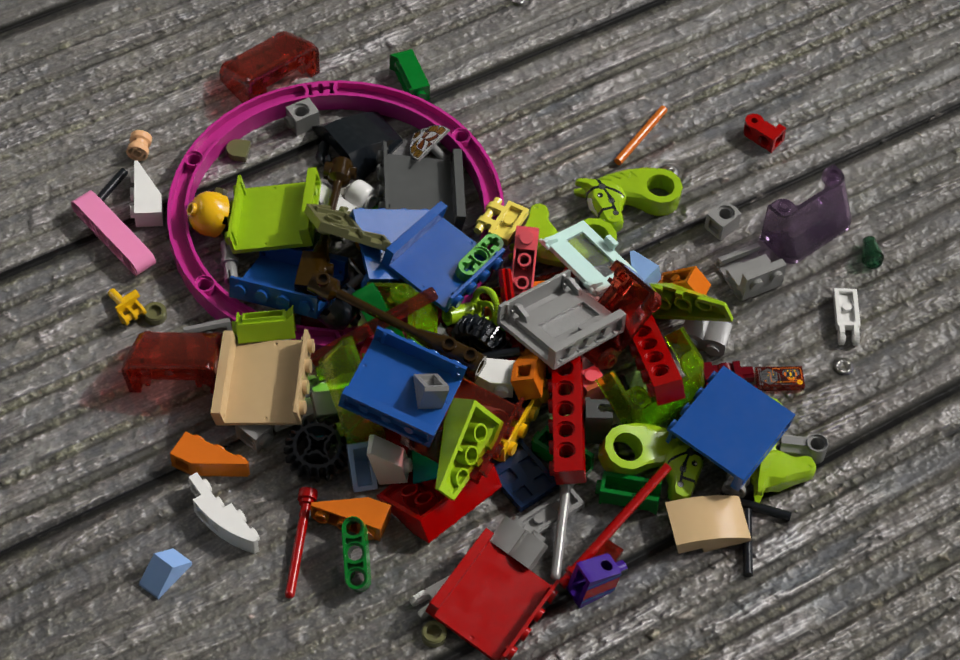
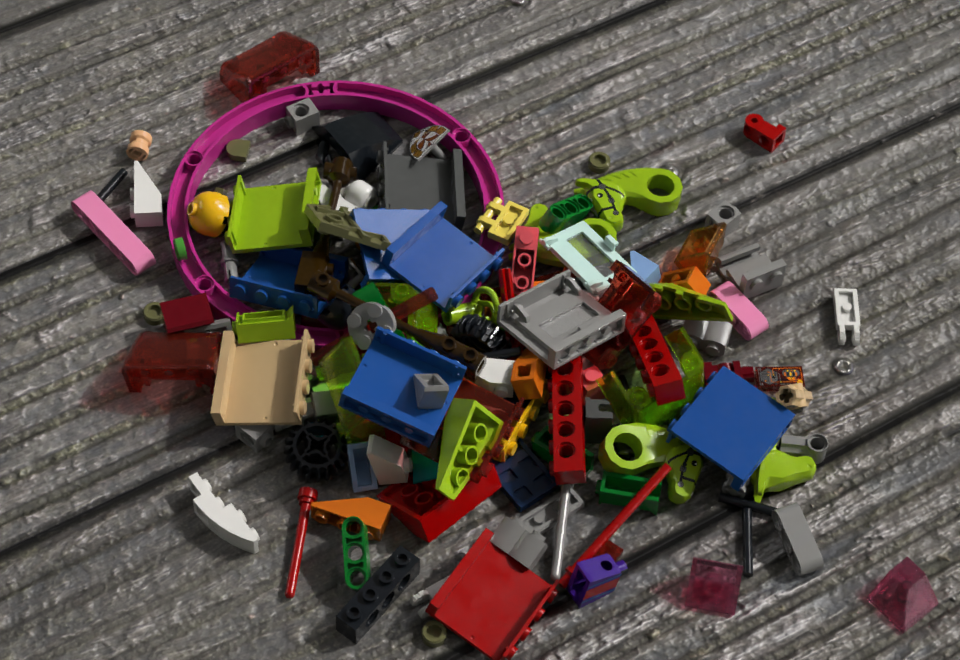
yellow arm [108,288,147,326] -> none
light blue slope [139,548,192,599] -> none
orange slope [170,431,250,477] -> none
green window [389,49,430,100] -> none
bright green beam [455,234,504,282] -> none
orange bar [614,105,668,165] -> none
tan slope [665,495,752,554] -> none
clear purple windscreen [760,164,852,264] -> none
clear green cone [861,236,884,269] -> none
none -> dark red slope [160,293,214,333]
none -> bright green tile [173,237,187,261]
none -> black brick [336,545,420,644]
none -> light grey plate [347,301,397,350]
none -> green beam [539,194,593,234]
none -> olive tile [588,152,610,174]
none -> clear orange slope [674,222,727,277]
none -> clear pink slope [684,557,743,615]
none -> bright pink beam [708,281,769,341]
none -> light grey beam [772,503,824,576]
none -> tan piece [775,383,813,410]
none -> clear pink slope [867,557,939,633]

